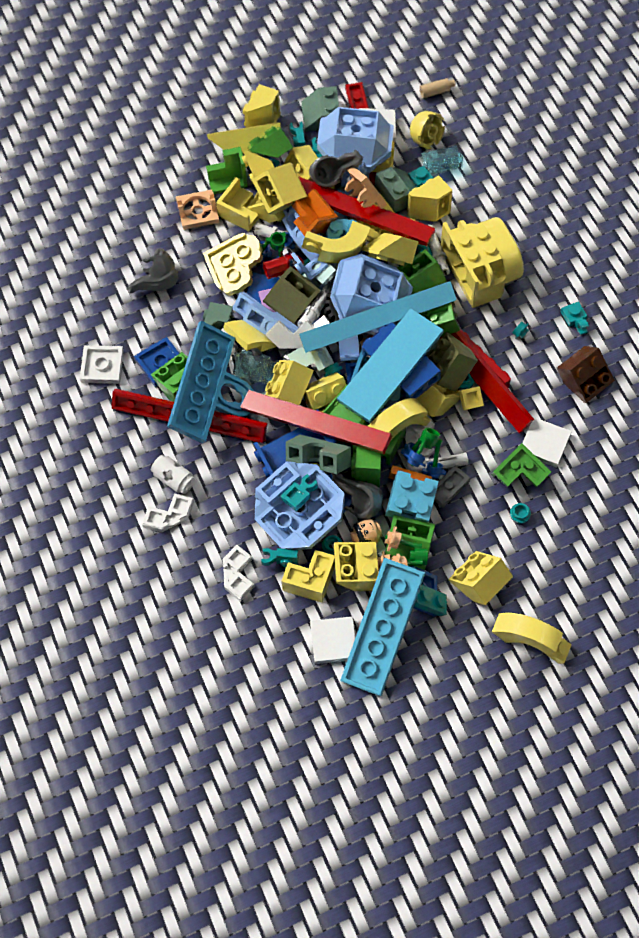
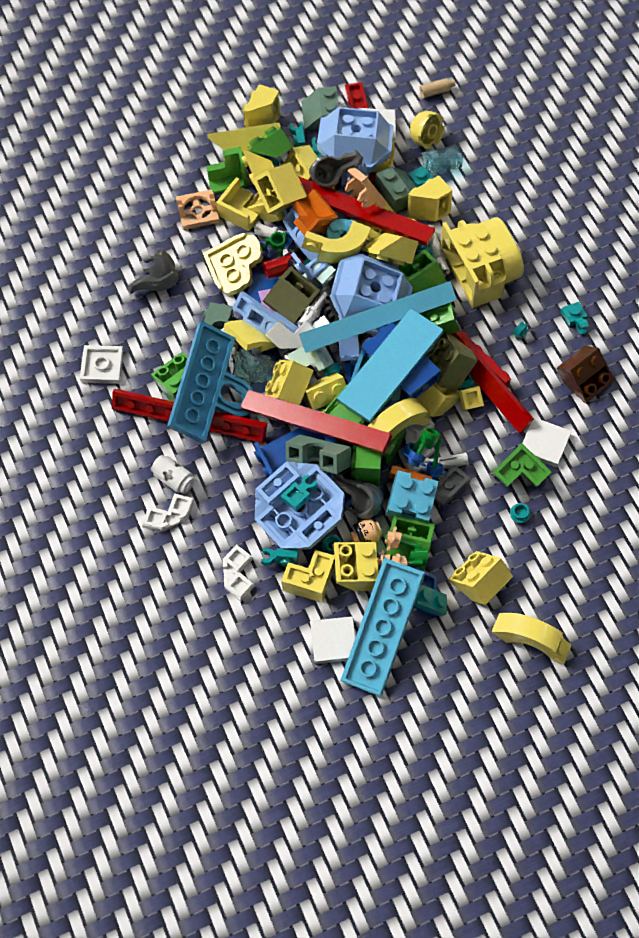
blue tile [134,337,179,387] -> none

